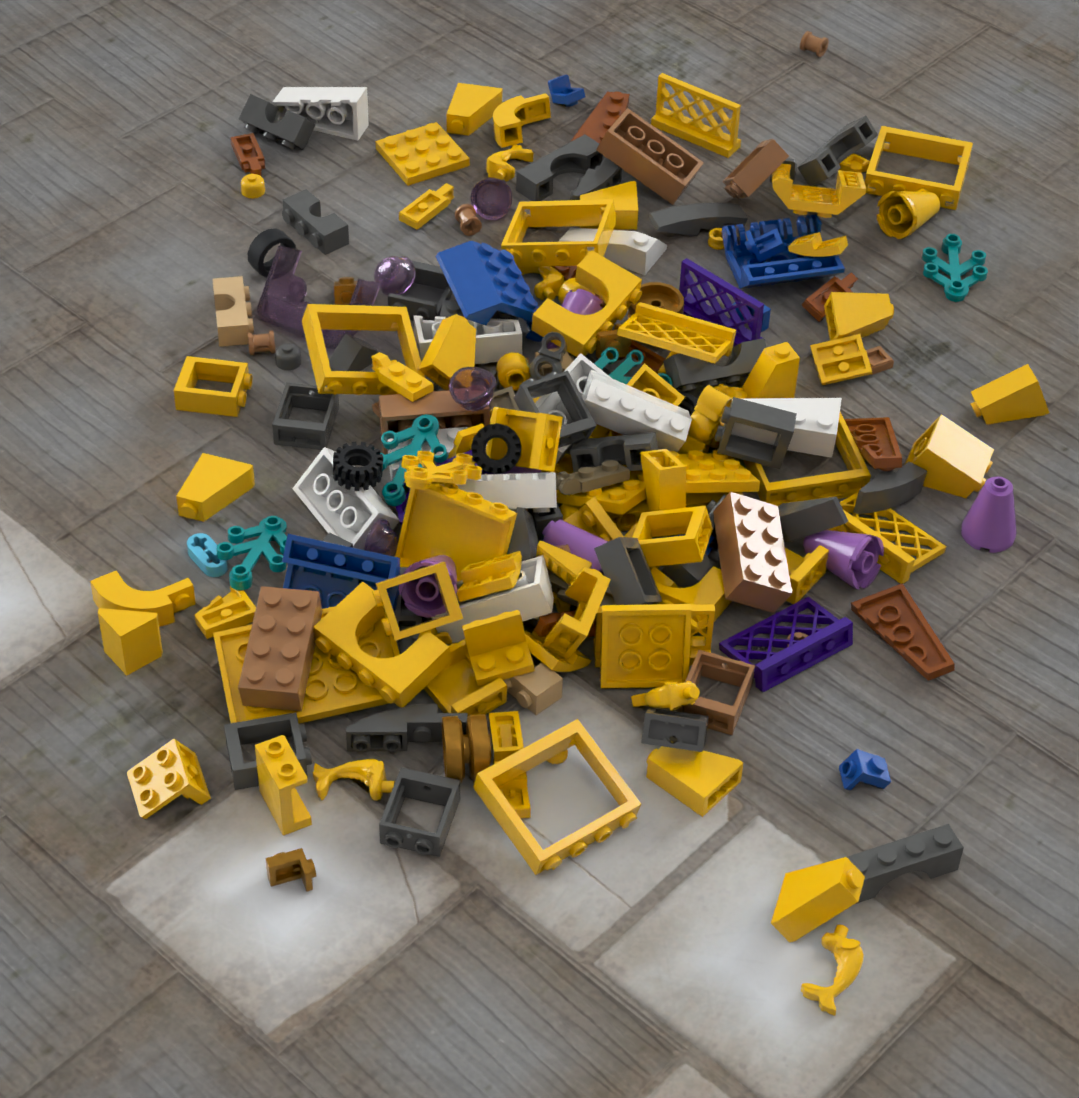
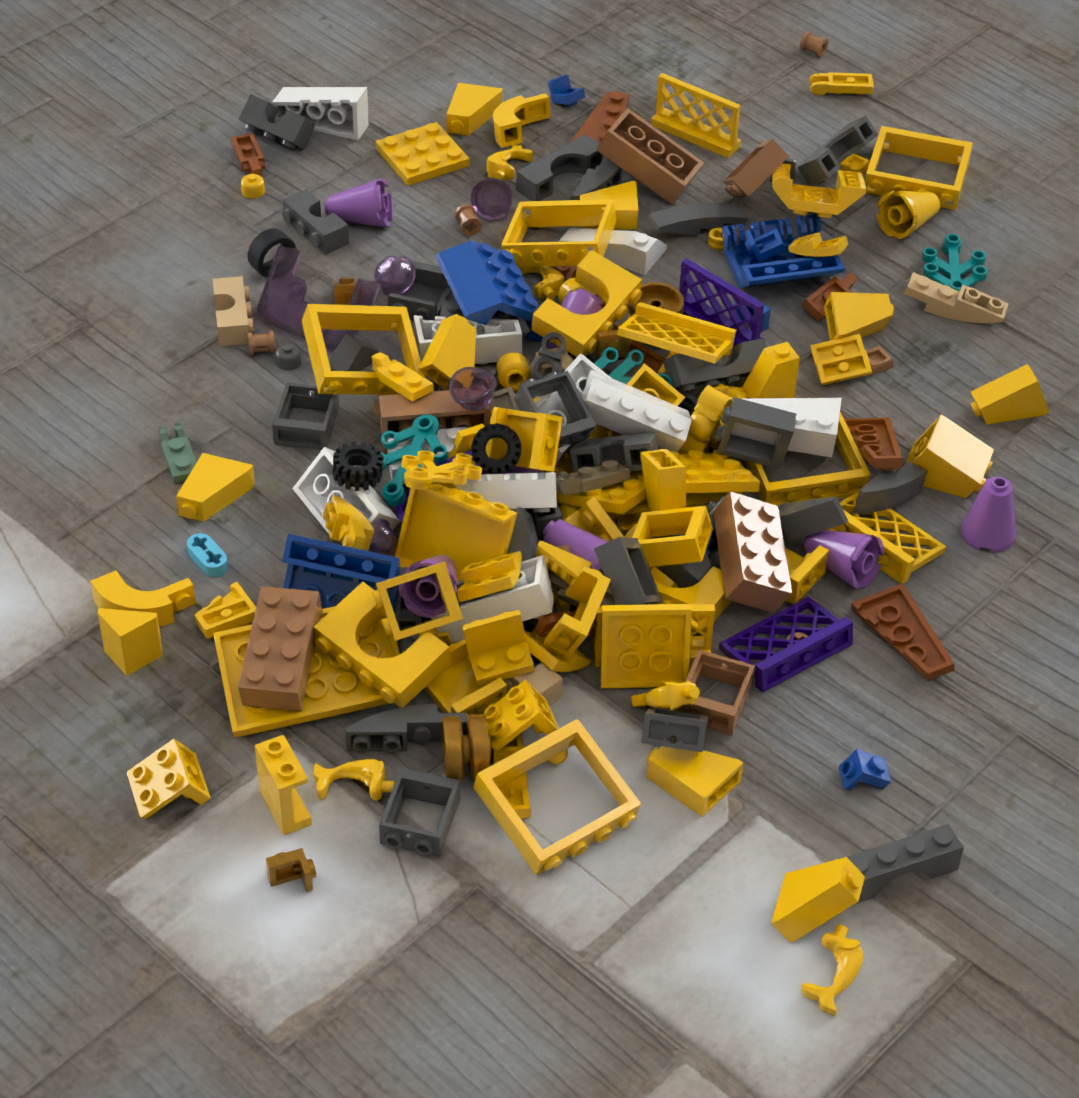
yellow window [174,356,253,417] -> none
teal plant [217,516,287,590] -> none
dark grey window [224,712,312,790] -> none
yellow hinge [399,183,454,230] -> none
none -> sand green hinge [158,422,197,483]
none -> yellow slope [323,495,374,551]
none -> medium lavender cone [324,179,393,227]
none -> yellow bracket [483,679,559,752]
none -> yellow hinge [809,72,874,95]
none -> tan slope [904,272,1008,323]

